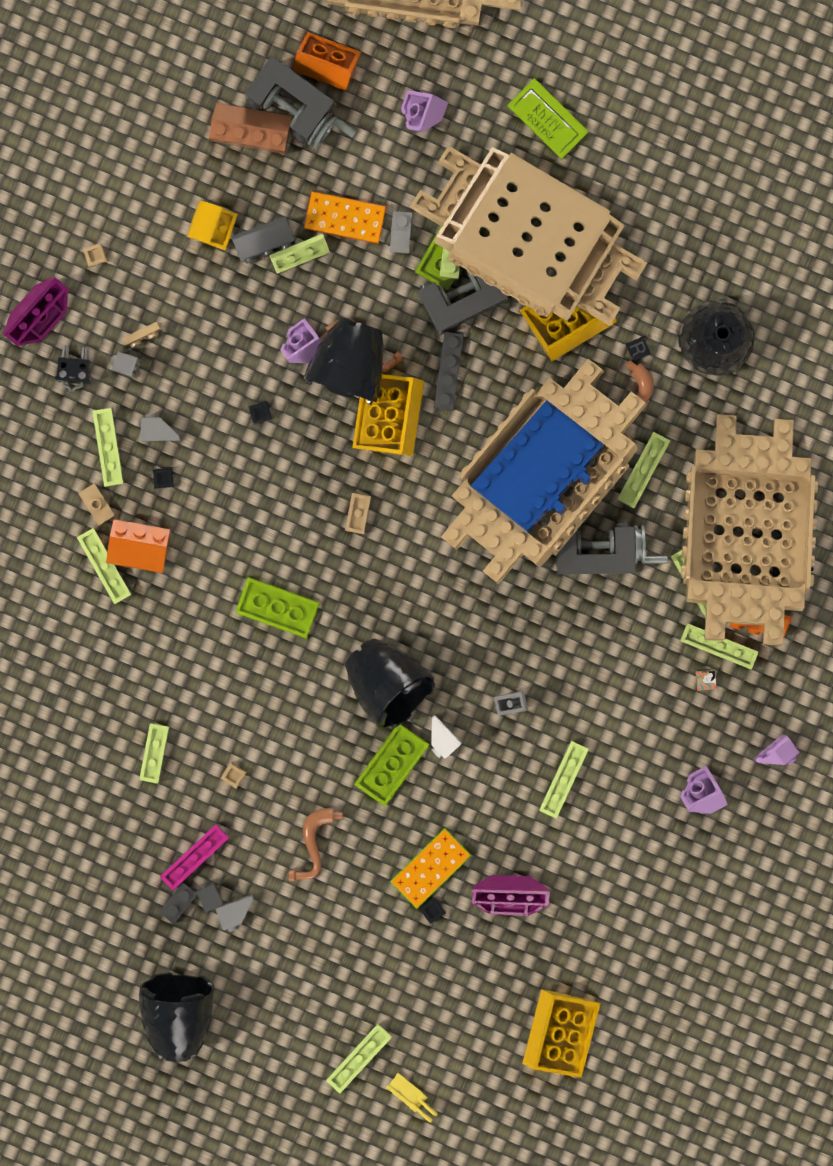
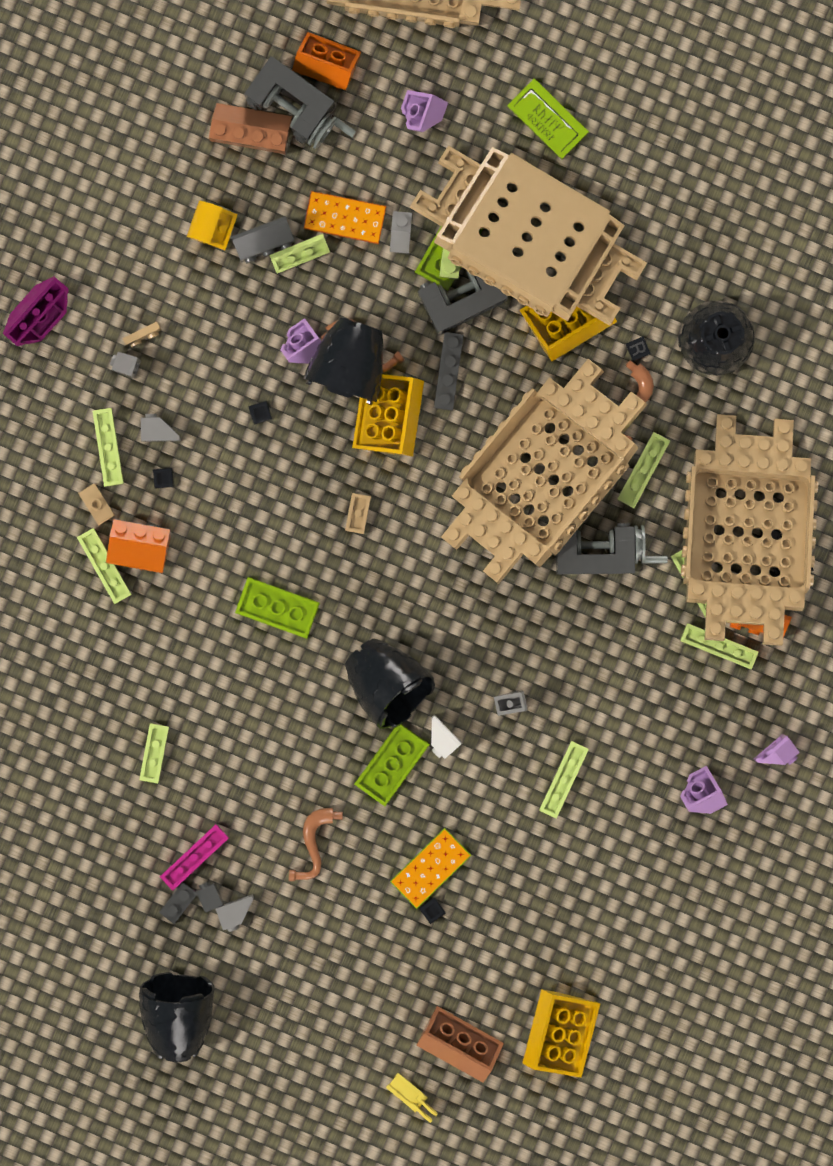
black piece [55,346,91,392] -> none
tan tile [83,243,108,268] -> none
tan tile [220,762,247,789] -> none
yellowish green plate [326,1024,392,1093] -> none
blue hinge [471,400,605,533] -> none
magenta wedge [472,875,550,916] -> none
tile [696,670,717,691] -> none
none -> nougat slope [416,1006,504,1083]

